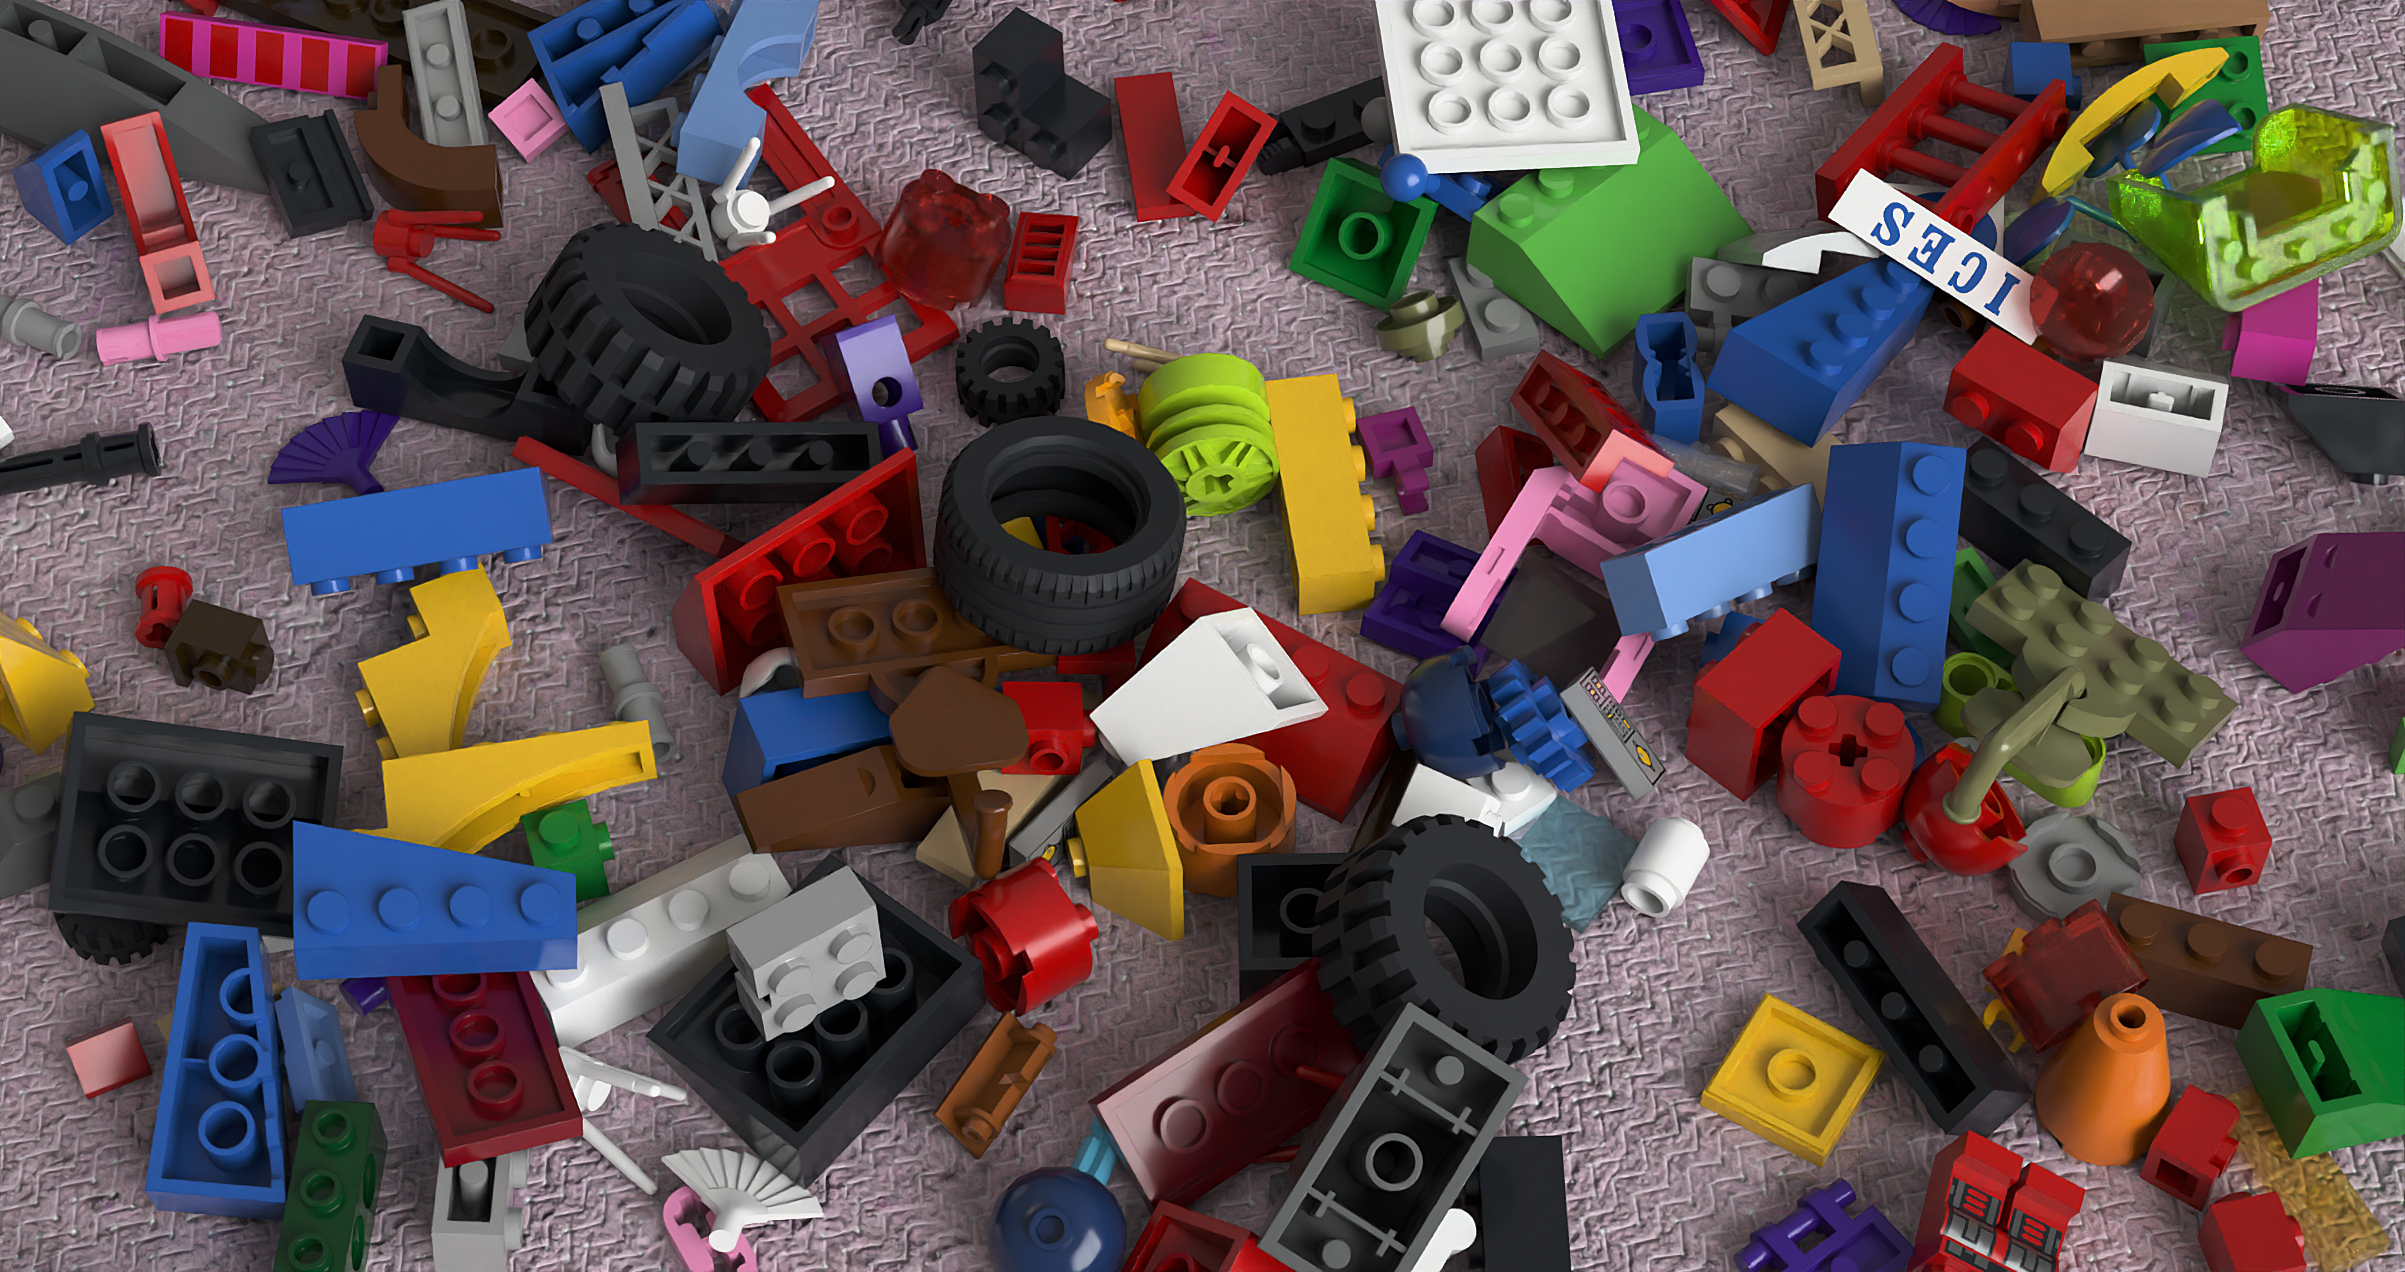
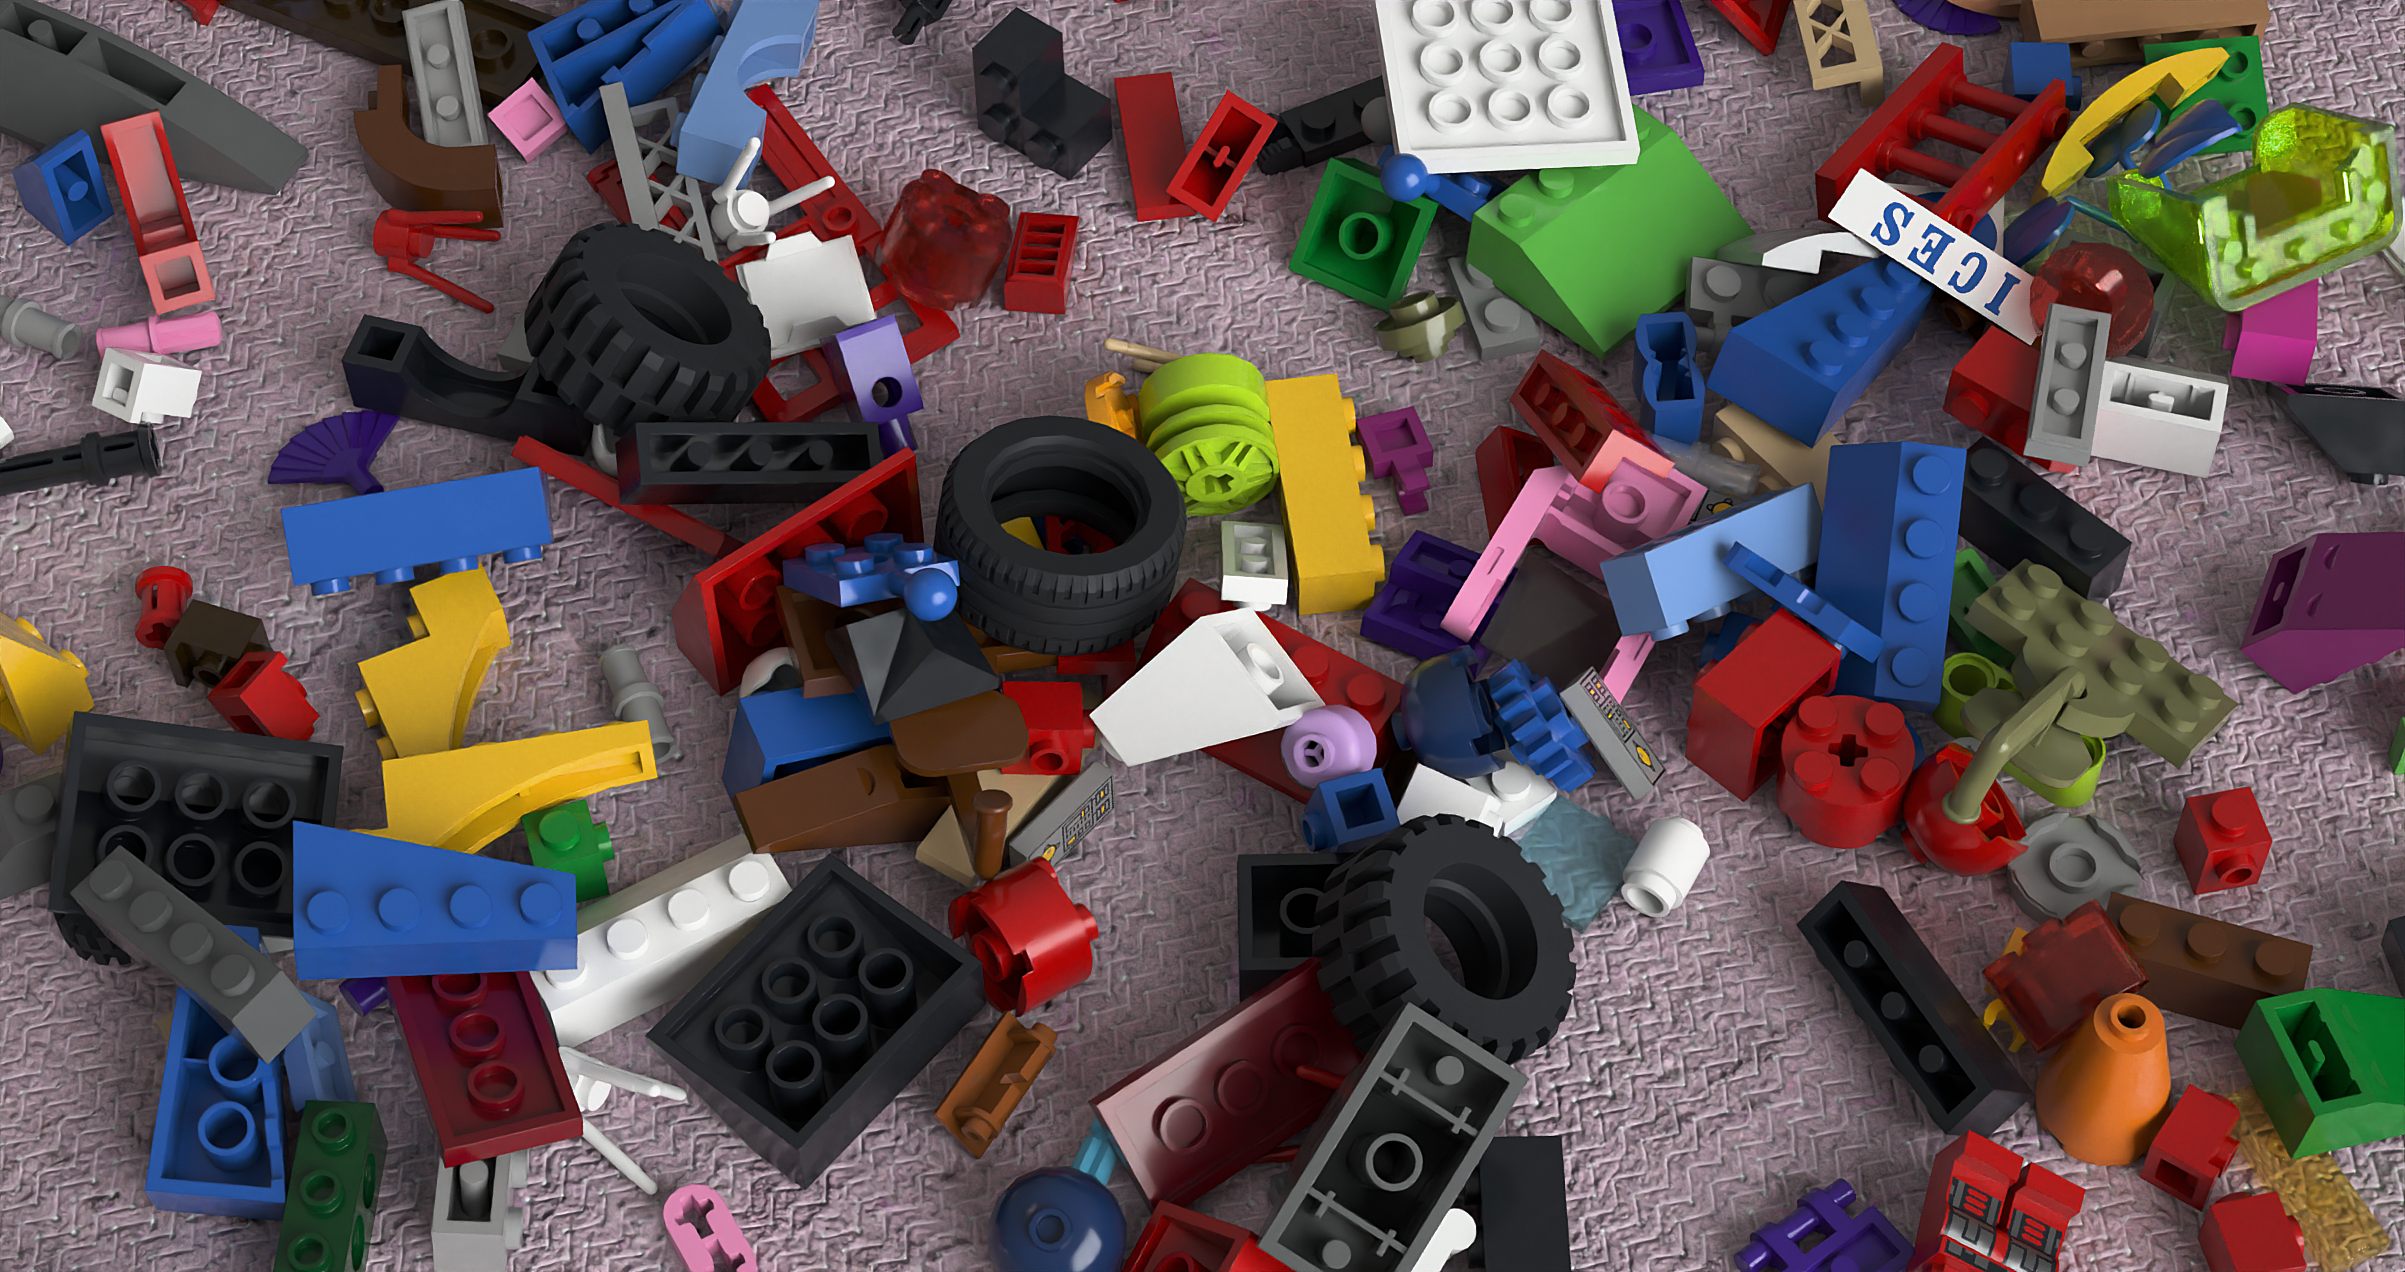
slope [66,1016,153,1099] -> none
tile [159,10,388,101] -> none
black plate [249,109,375,239] -> none
white hand [661,1147,824,1252] -> none
light grey piece [726,865,886,1042] -> none
black tyre [955,317,1066,428] -> none
yellow slope [1066,758,1185,941] -> none
orange brick [1163,743,1296,897] -> none
yellow tile [1700,992,1887,1168] -> none
none -> dark grey arch [70,845,317,1065]
none -> white brick [91,347,202,424]
none -> red brick [206,651,320,741]
none -> white piece [736,231,876,360]
none -> blue plate [782,533,960,621]
none -> black slope [825,607,999,726]
none -> white plate [1219,520,1288,611]
none -> lavender head [1281,705,1377,792]
none -> blue brick [1300,767,1401,853]
none -> blue wing [1722,541,1887,664]
none -> light grey tile [2023,302,2112,467]

